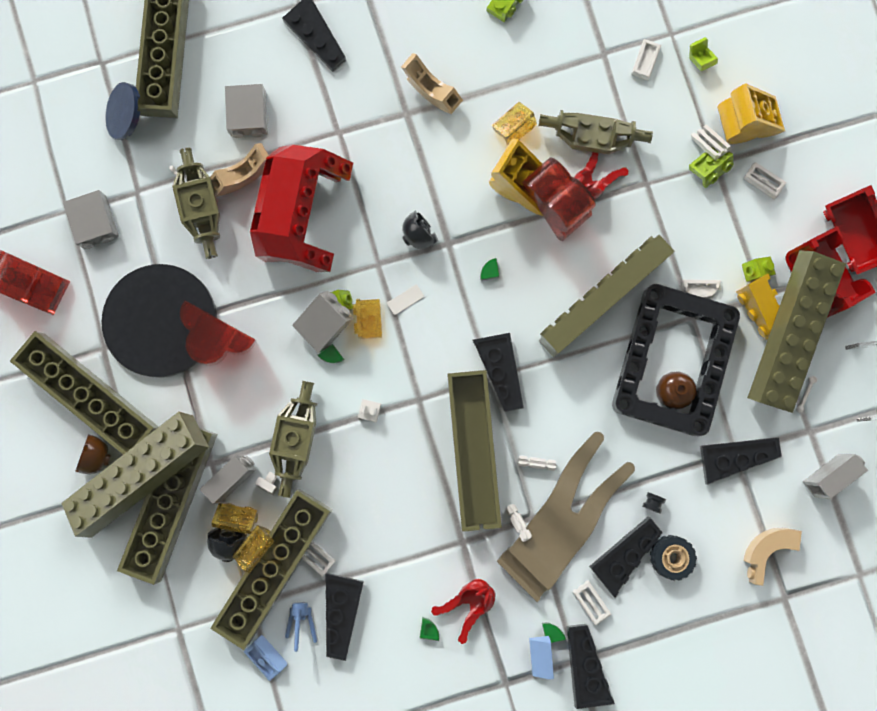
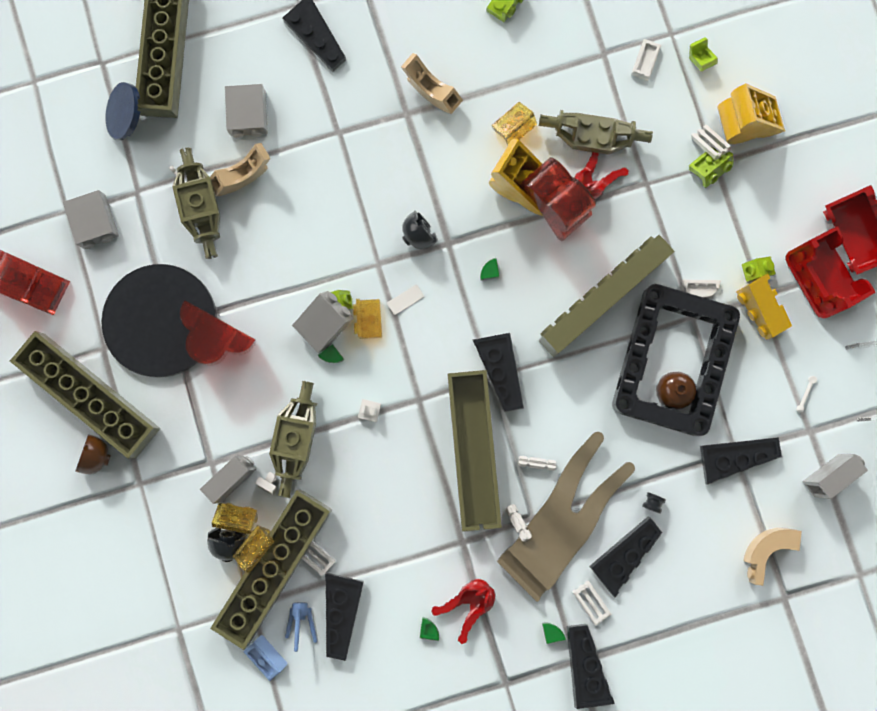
olive brick [61,411,209,538] -> none
olive brick [117,428,218,585] -> none
red wedge [250,145,353,272] -> none
light blue slope [529,636,554,679] -> none
black wheel [650,535,697,581] -> none
white tile [743,162,787,199] -> none
olive brick [747,250,846,413] -> none

